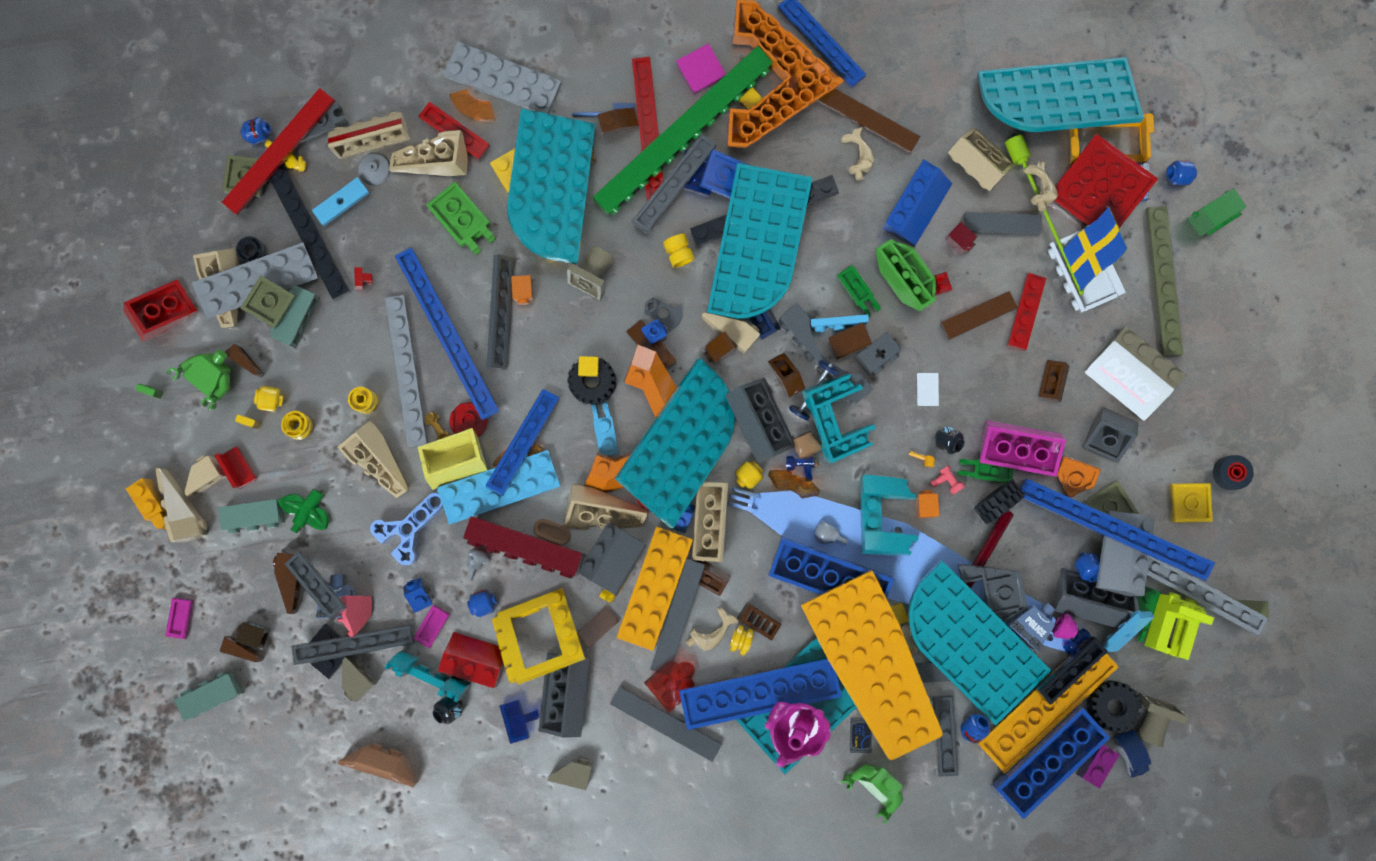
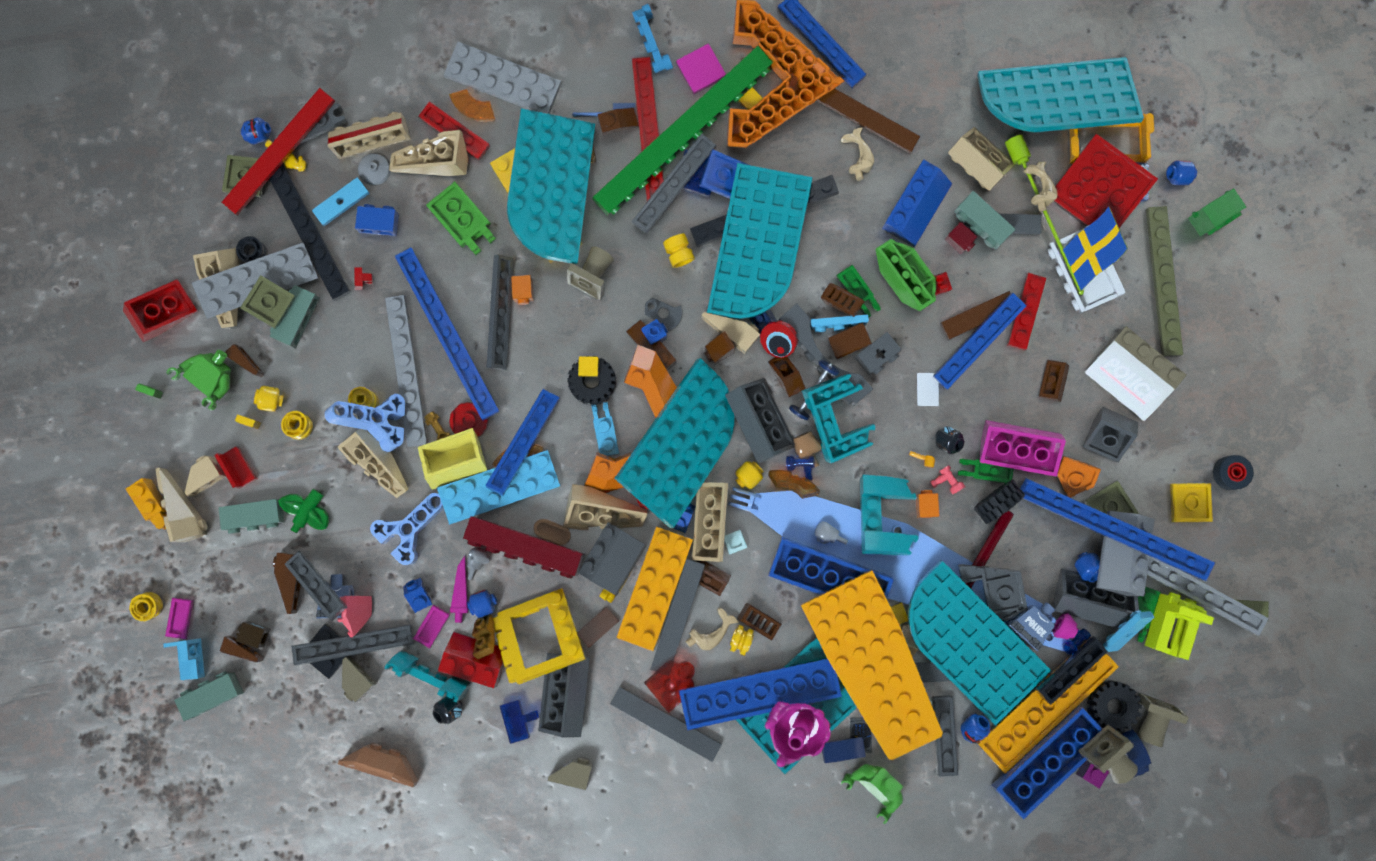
none -> yellow wheel [129,592,163,621]
none -> medium azure panel [163,638,205,680]
none -> light blue beam [325,394,405,452]
none -> blue brick [355,204,399,236]
none -> dark pink bar [450,556,469,623]
none -> pearl gold slope [472,614,495,659]
none -> dark azure plate [632,4,673,73]
none -> light aqua tile [724,530,747,555]
none -> tile [760,321,798,358]
none -> reddish brown slope [821,283,864,317]
none -> dark blue slope [822,737,866,763]
none -> blue plate [933,293,1026,390]
none -> sand green brick [954,191,1015,250]
none -> dark tan plant [1079,725,1138,784]

